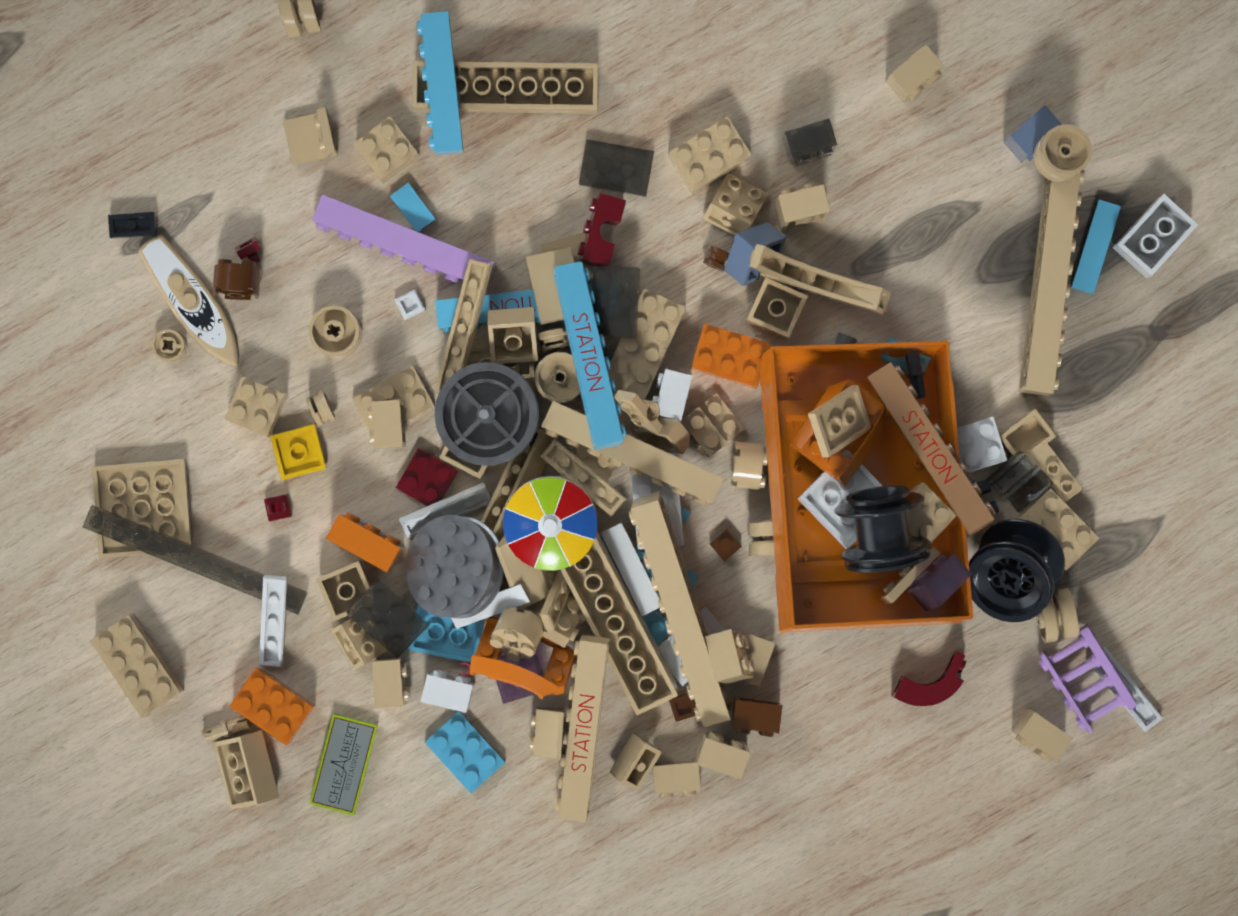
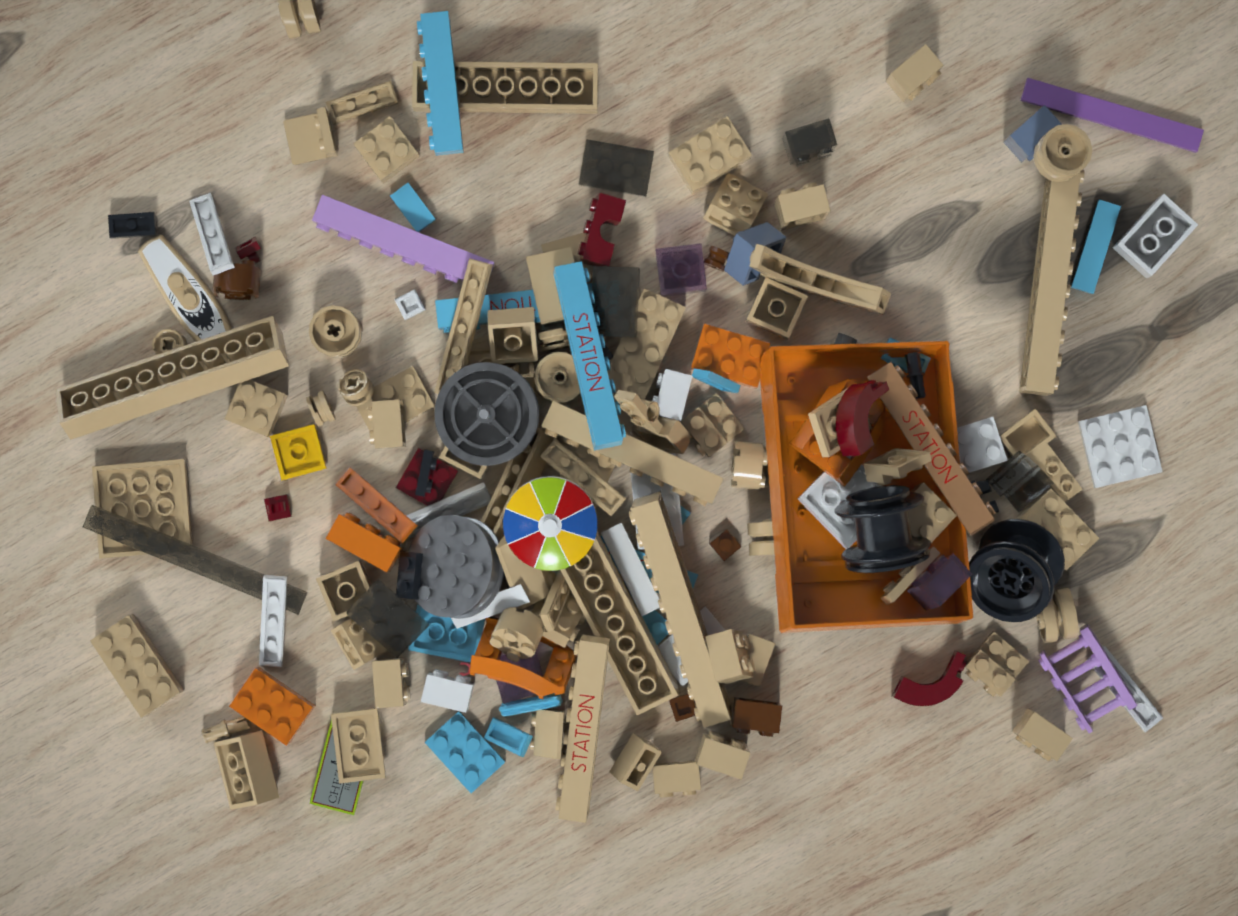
none -> tan brick [56,316,289,440]
none -> white tile [189,193,235,275]
none -> tan tile [325,81,398,125]
none -> tan plate [331,708,386,784]
none -> orange tile [335,467,418,543]
none -> tan wheel [337,369,374,406]
none -> black plate [396,551,423,600]
none -> black plate [415,449,438,497]
none -> medium azure tile [484,717,533,757]
none -> medium azure axle [499,693,563,717]
none -> clear purple brick [655,243,707,297]
none -> medium azure tile [692,368,741,393]
none -> dark red arch [836,380,889,456]
none -> tan plate [864,448,931,485]
none -> tan plate [965,631,1029,697]
none -> medium lavender tile [1020,78,1204,153]
none -> white plate [1078,405,1163,488]

